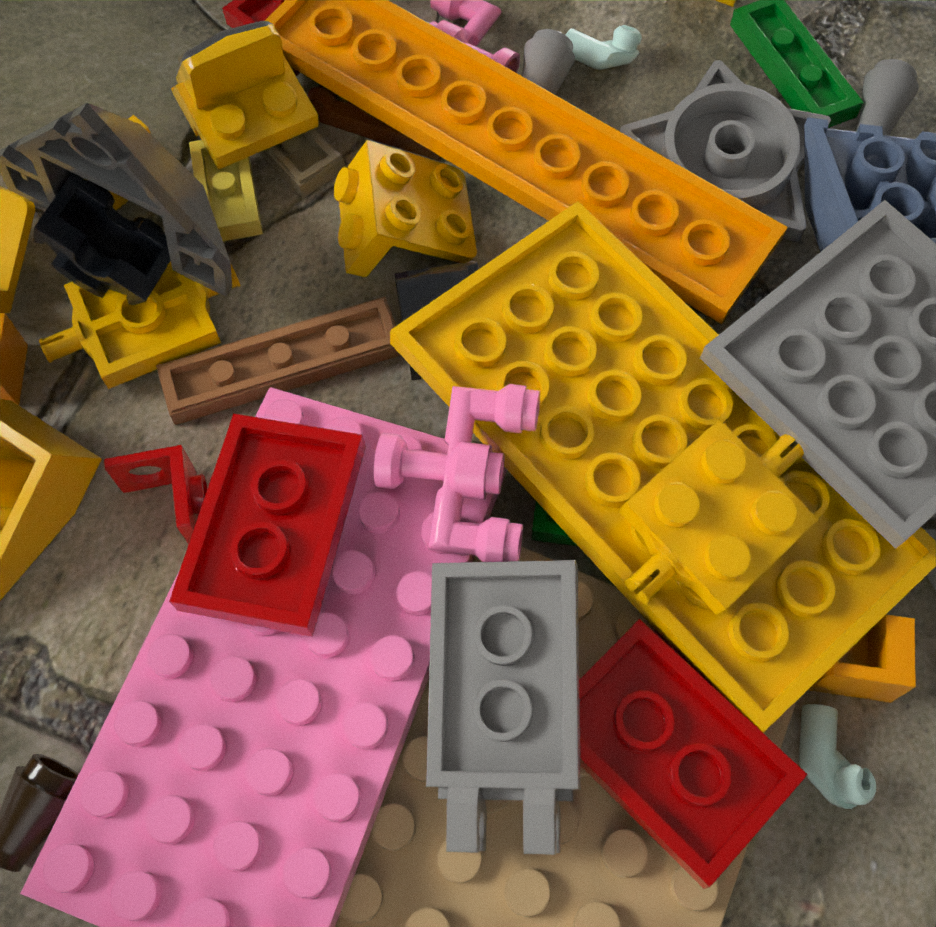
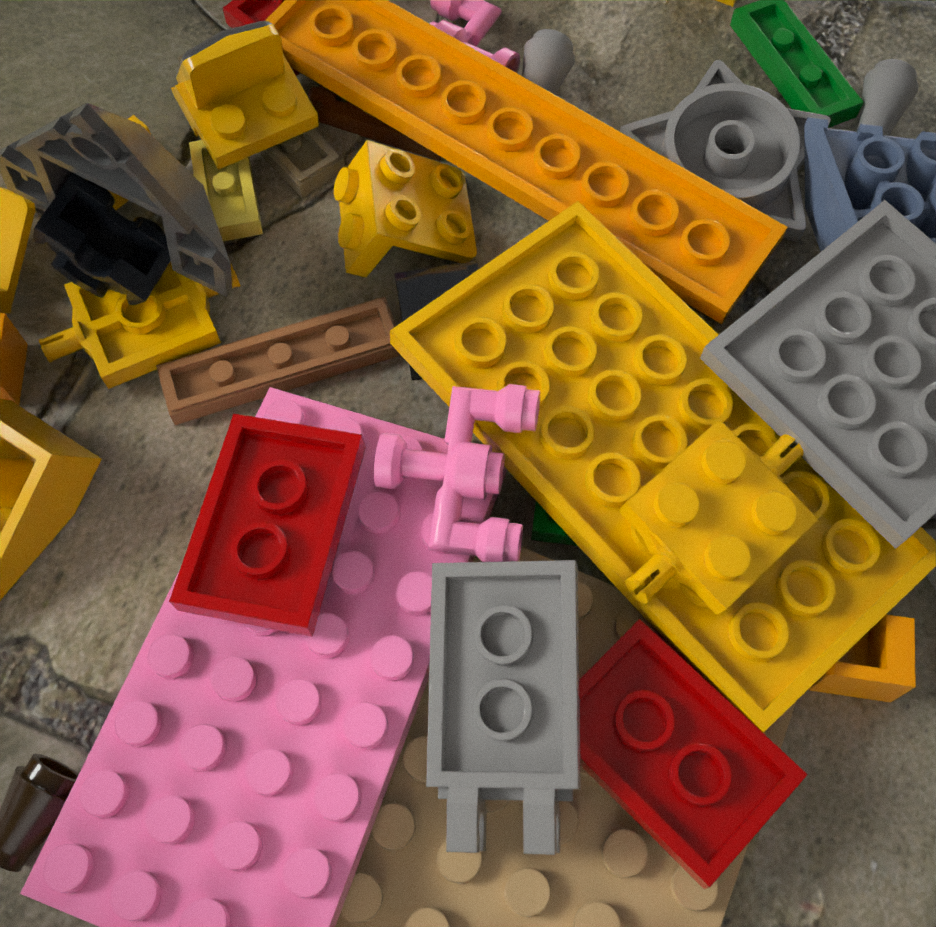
red bracket [104,445,208,544] -> none
light aqua arm [566,25,642,70] -> none
light aqua arm [799,704,876,809] -> none

